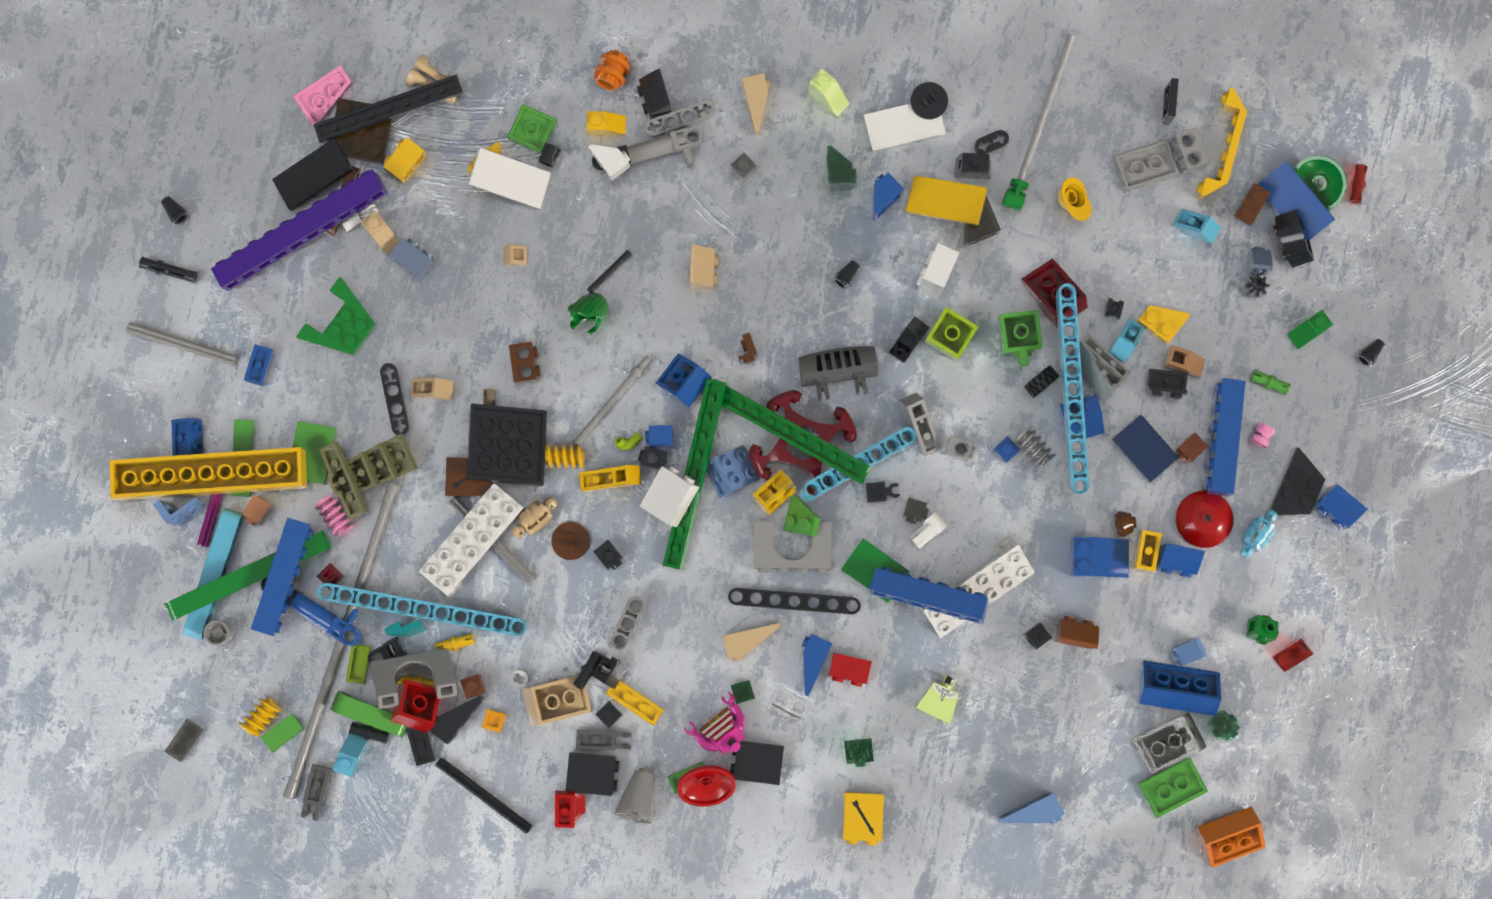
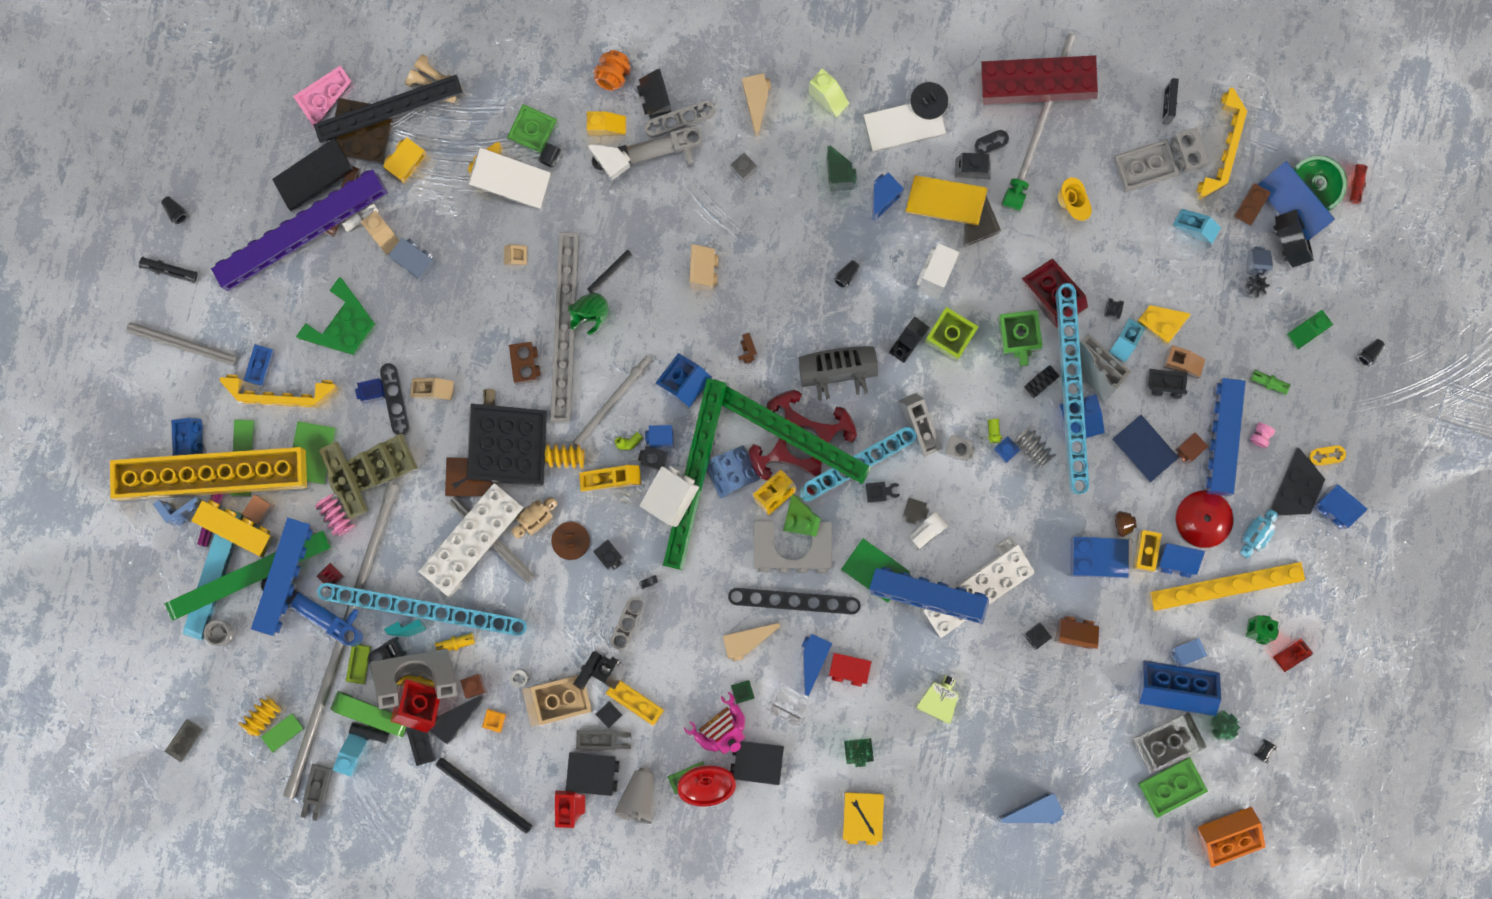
none -> yellow brick [191,499,274,557]
none -> yellow slope [220,374,338,408]
none -> clear blue brick [355,378,385,404]
none -> light grey plate [551,232,579,423]
none -> black tile [639,575,659,589]
none -> dark red brick [981,55,1098,105]
none -> lime pin [987,419,1002,443]
none -> yellow plate [1149,562,1306,611]
none -> black bush [1254,739,1278,764]
none -> yellow beam [1308,445,1346,466]

